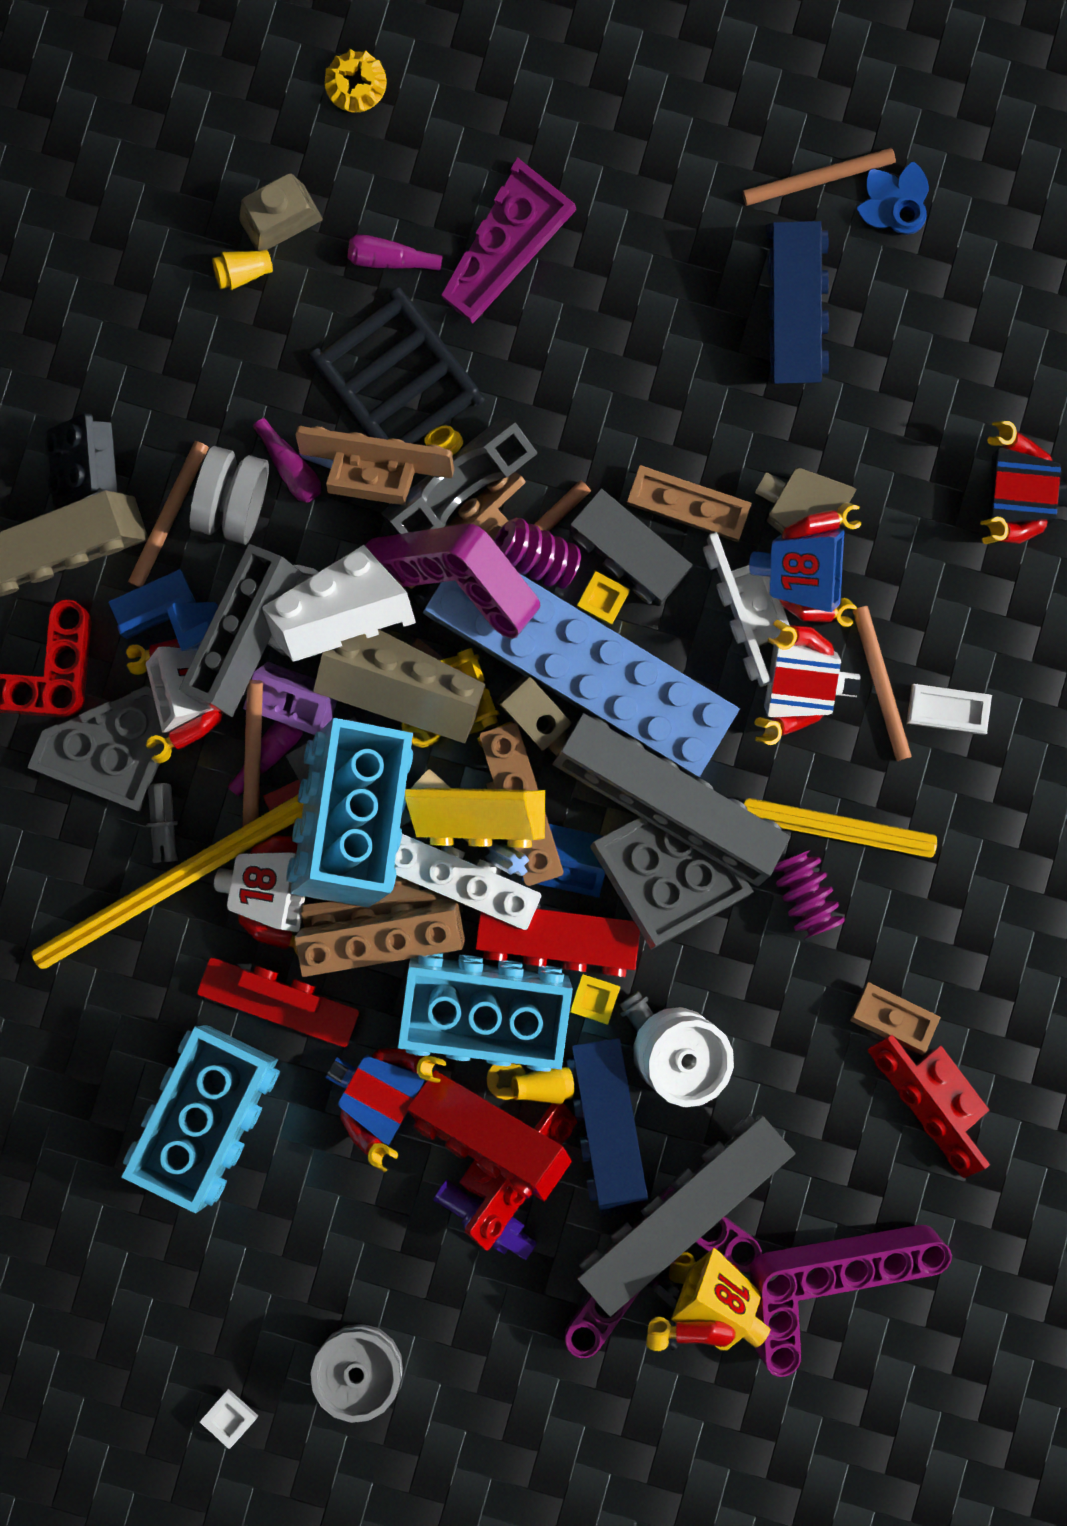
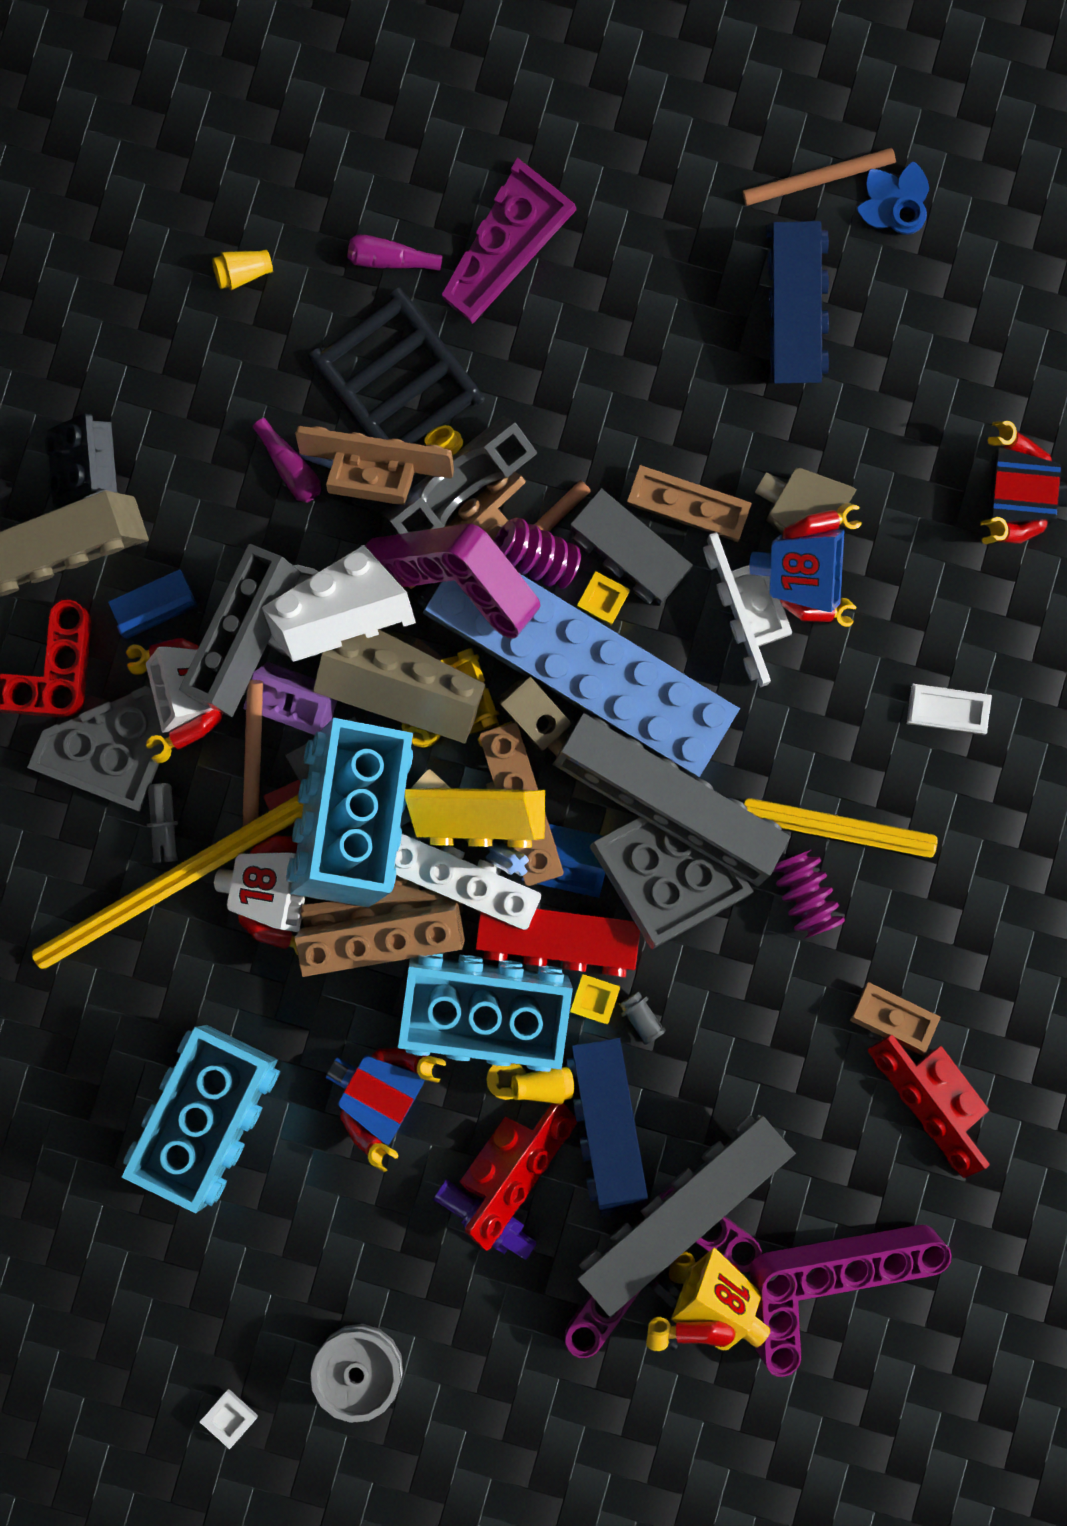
nougat bar [128,441,209,588] -> none
blue panel [166,602,218,651] -> none
light grey wheel [190,446,269,545] -> none
red bracket [198,958,359,1047] -> none
magenta piece [227,721,303,797] -> none
dark tan torso [239,174,323,251] -> none
yellow gear [324,49,386,112] -> none
red brick [407,1070,572,1202] -> none
white wheel [633,1007,734,1107] -> none
torso [755,620,860,745] -> none
nougat bar [852,606,912,761] -> none

